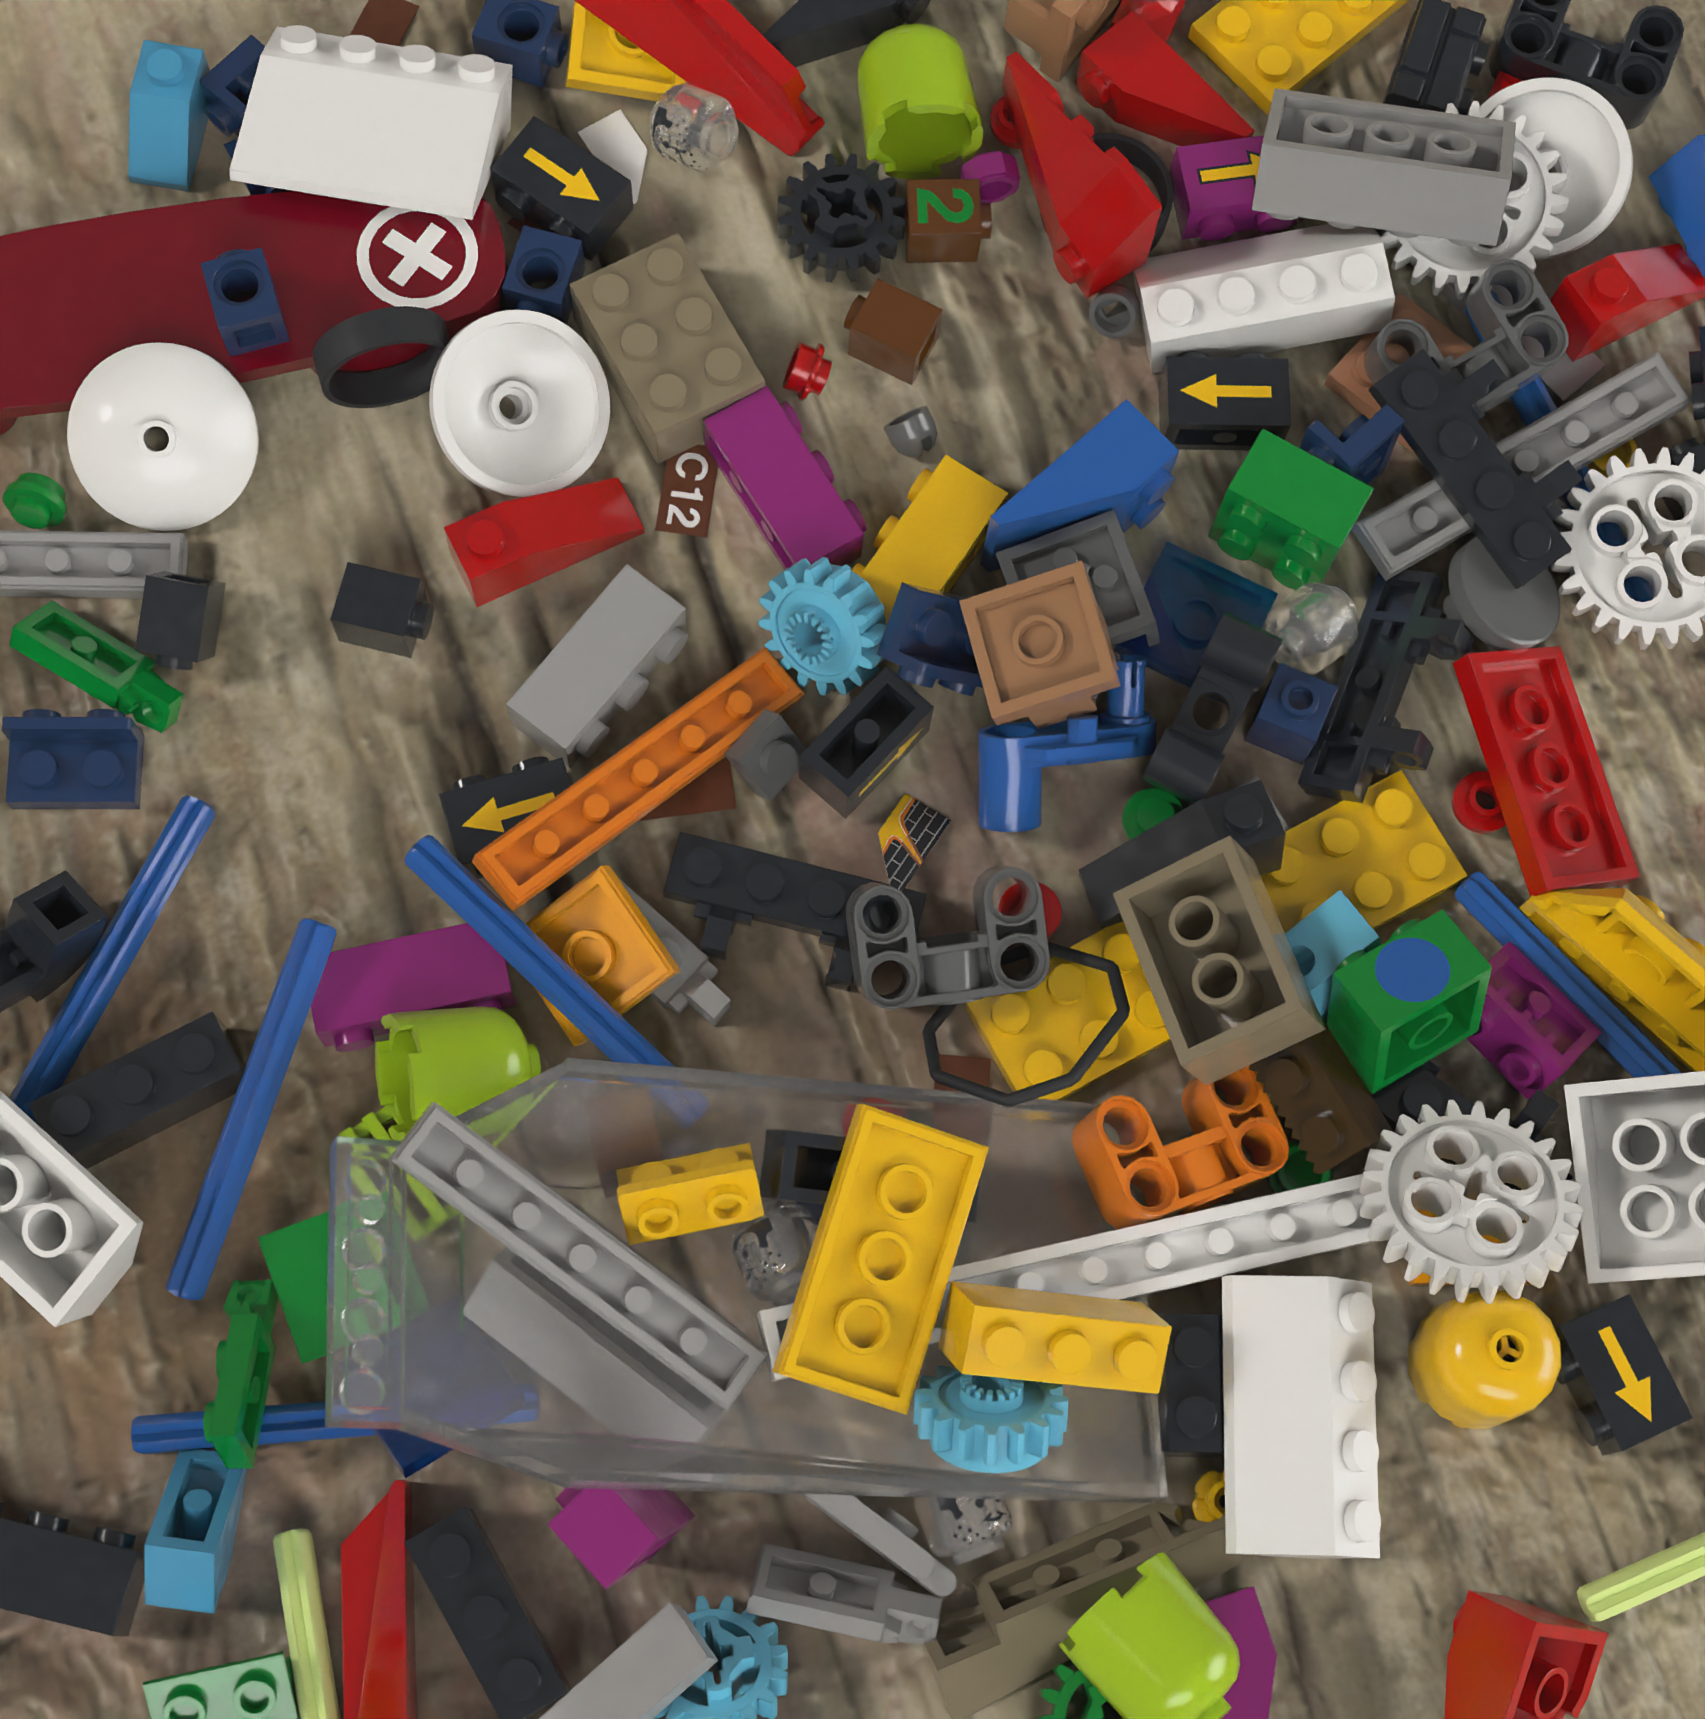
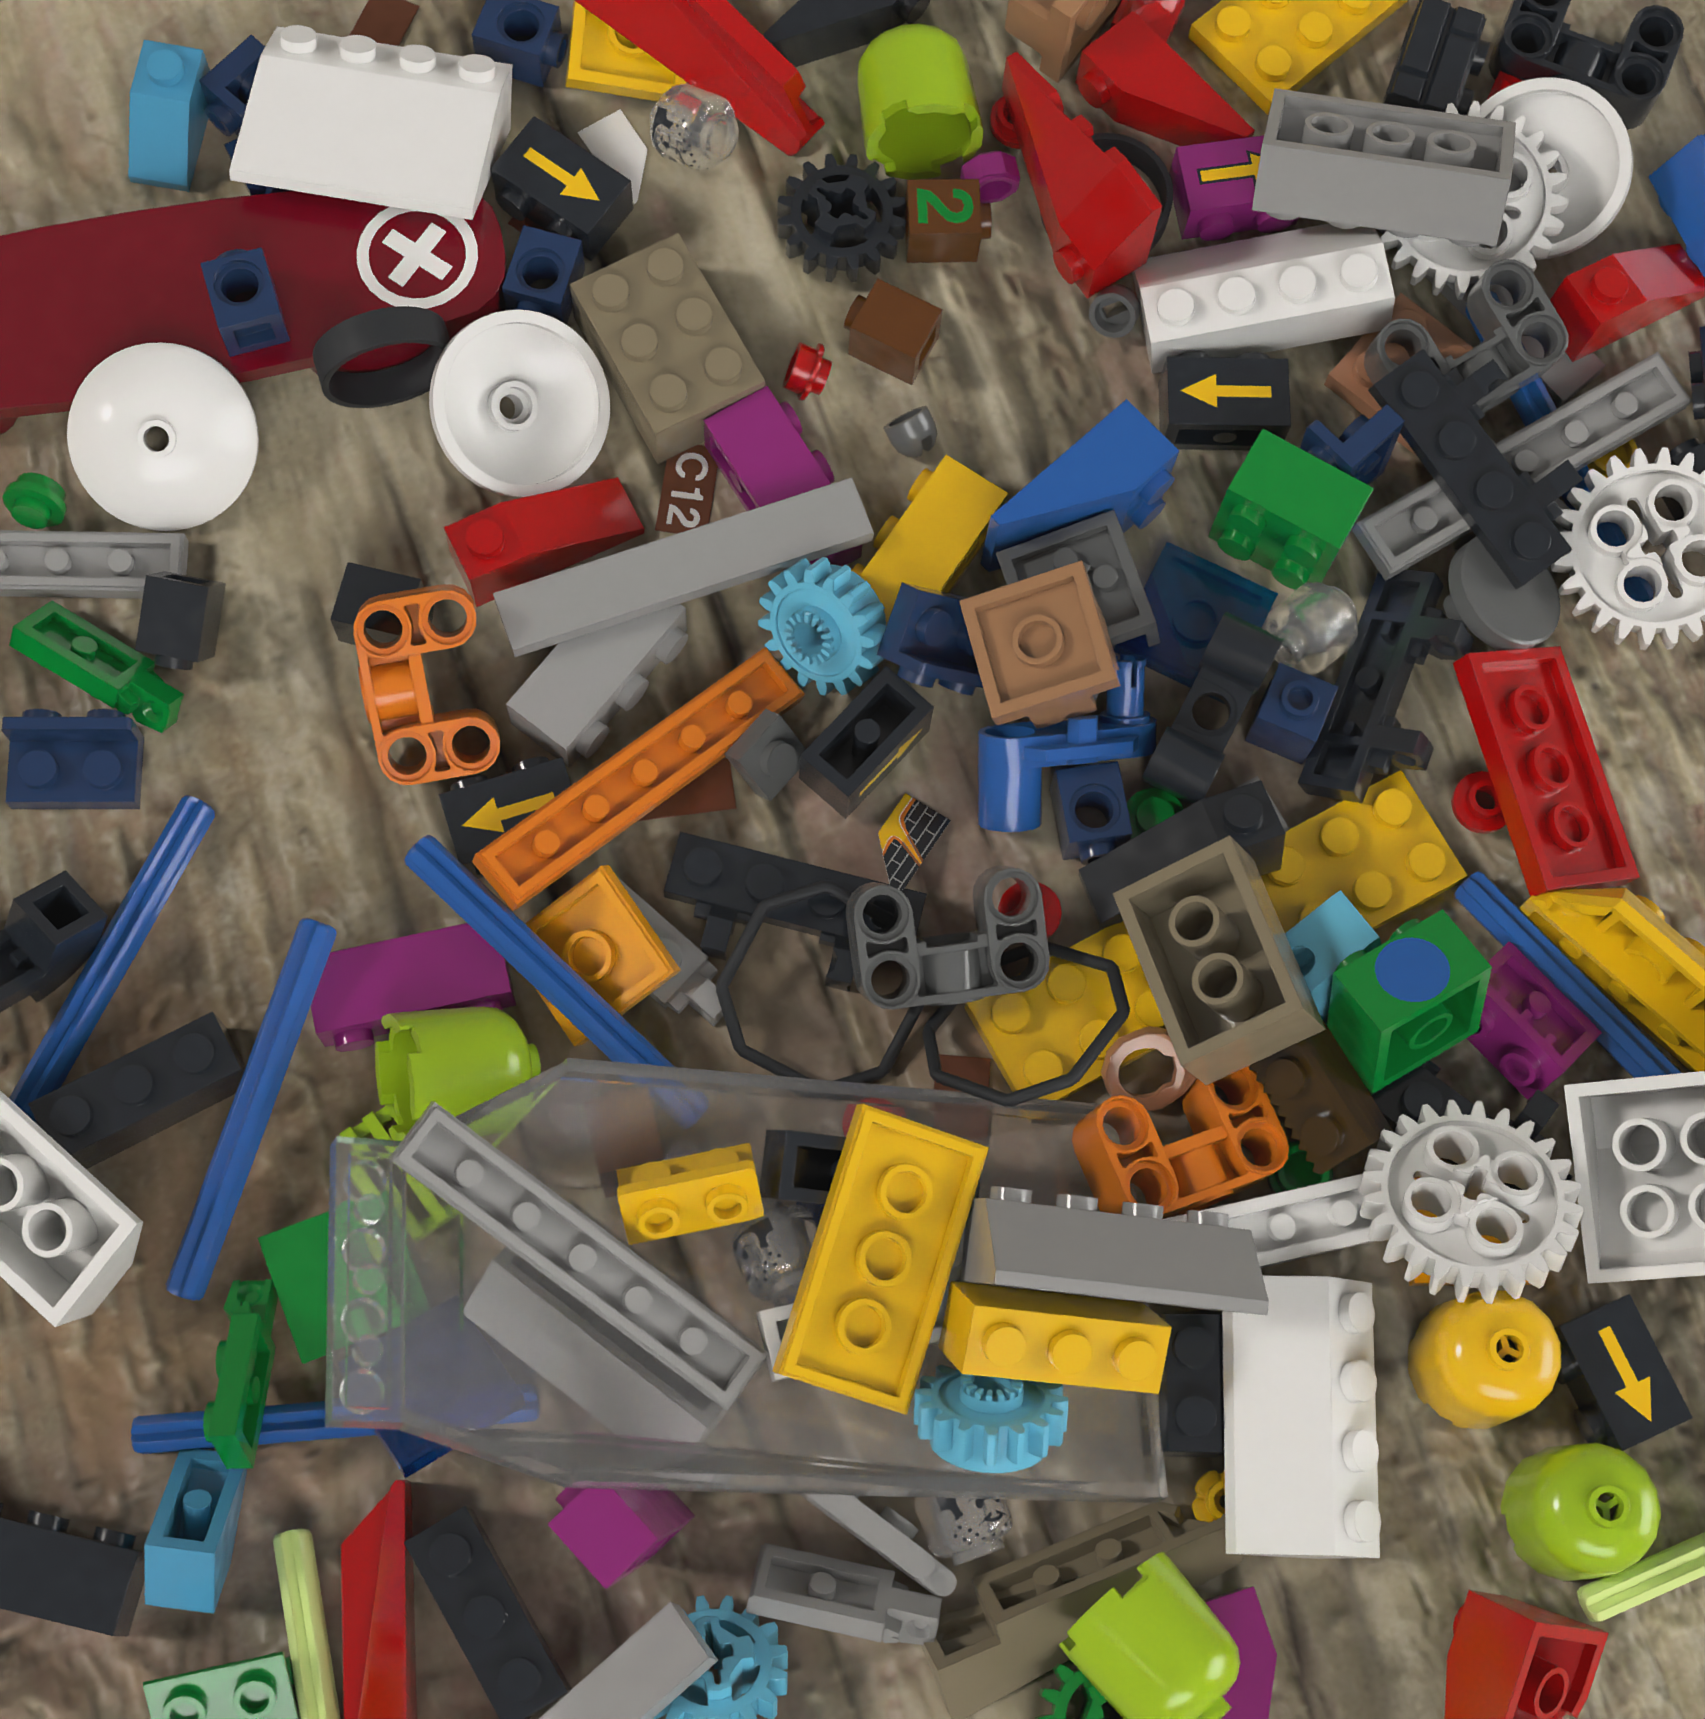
none -> orange beam [354,584,500,785]
none -> light grey tile [493,477,874,657]
none -> black piece [716,881,925,1097]
none -> light grey slope [960,1186,1269,1315]
none -> dark blue brick [1049,761,1133,865]
none -> nougat piece [1101,1026,1197,1111]
none -> lime cylinder [1500,1443,1661,1581]

